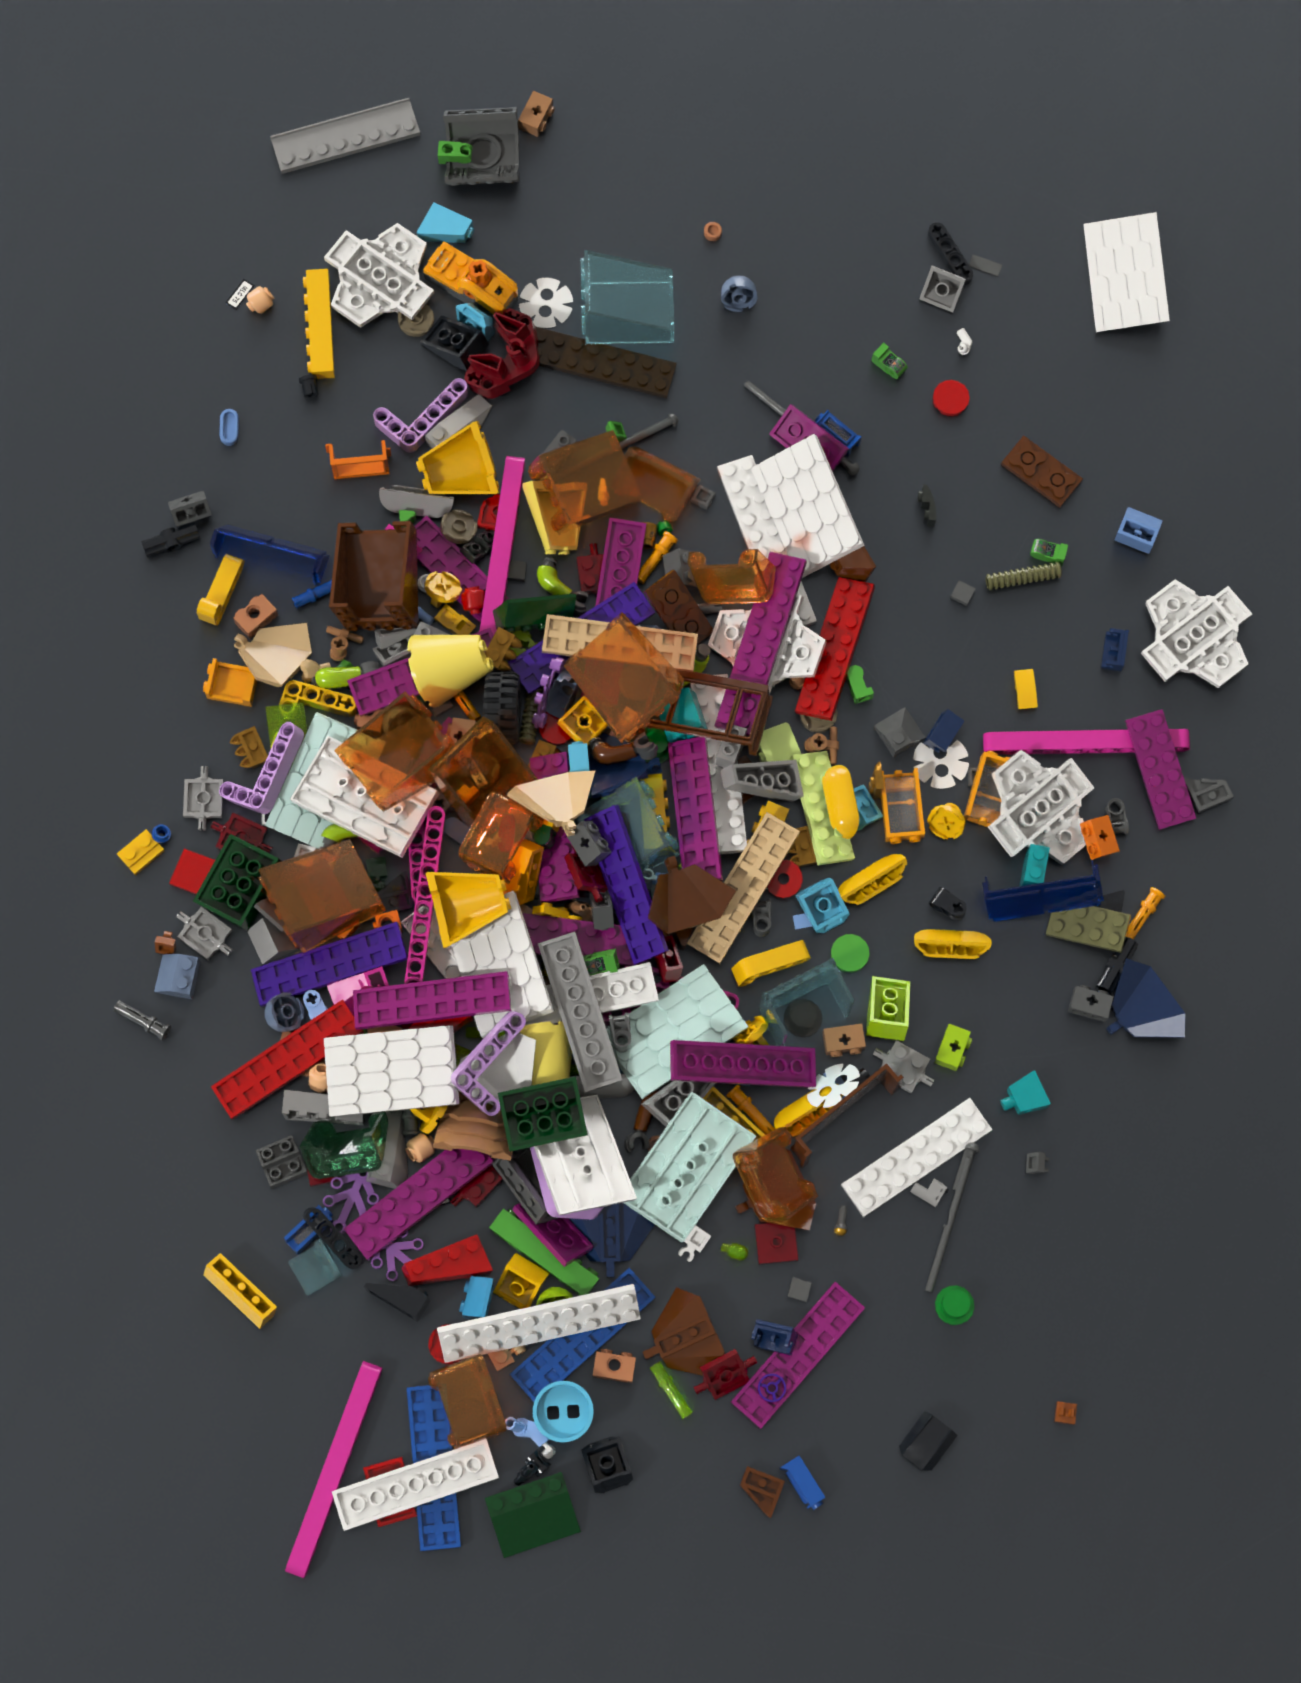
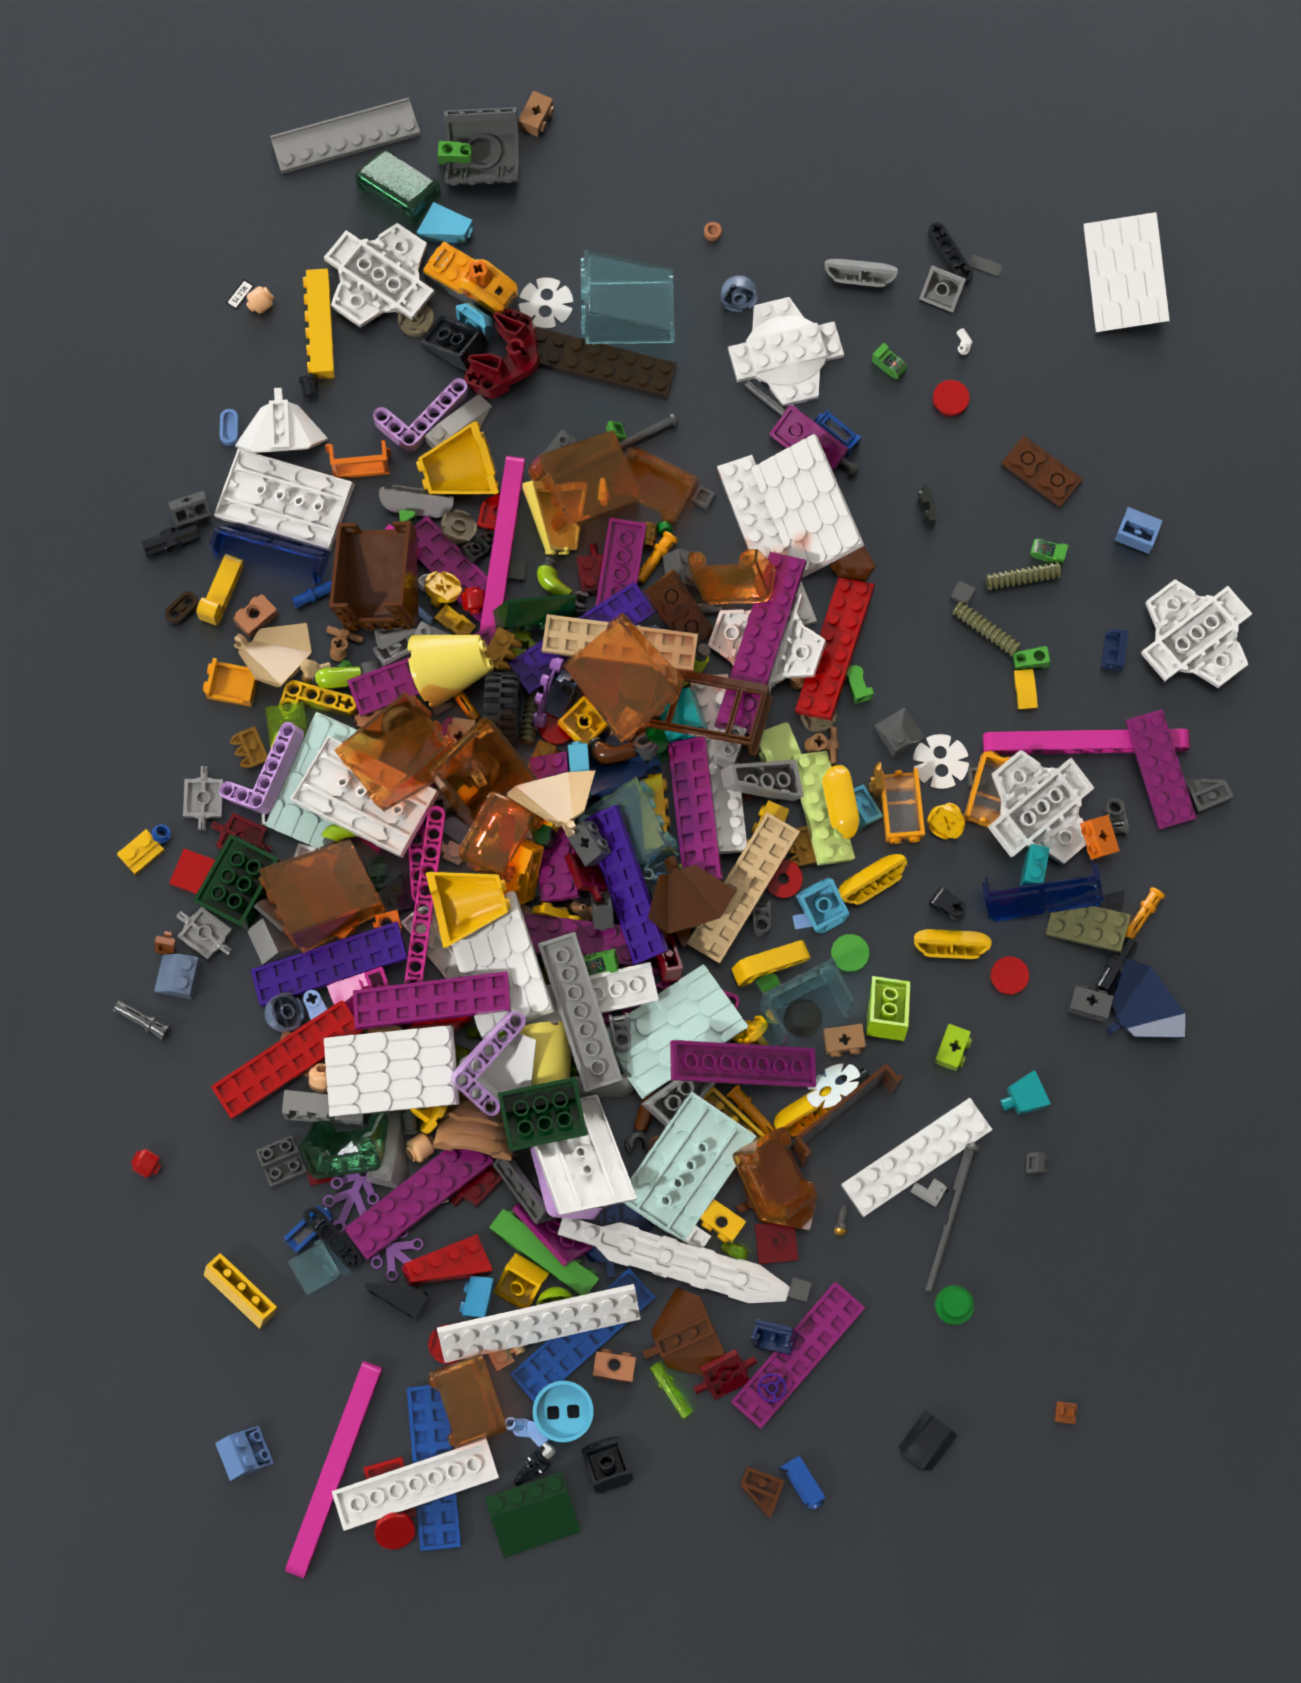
light grey plate [873,1040,935,1093] -> none
dark blue hinge [923,709,964,753] -> none
none -> red head [130,1149,161,1178]
none -> dark brown plate [165,591,198,624]
none -> white piece [214,448,355,552]
none -> medium blue slope [215,1426,274,1481]
none -> white panel [235,388,328,453]
none -> clear green windscreen [355,150,441,226]
none -> red tile [374,1512,415,1549]
none -> white plate [431,838,468,867]
none -> white plate [557,1218,790,1303]
none -> yellow brick [700,1199,746,1243]
none -> white plate [728,297,844,407]
none -> bright green slope [755,973,782,998]
none -> light grey brick [825,259,898,287]
none -> olive piece [952,601,1021,657]
none -> red tile [990,956,1029,995]
none -> bright green leg [1013,646,1050,670]

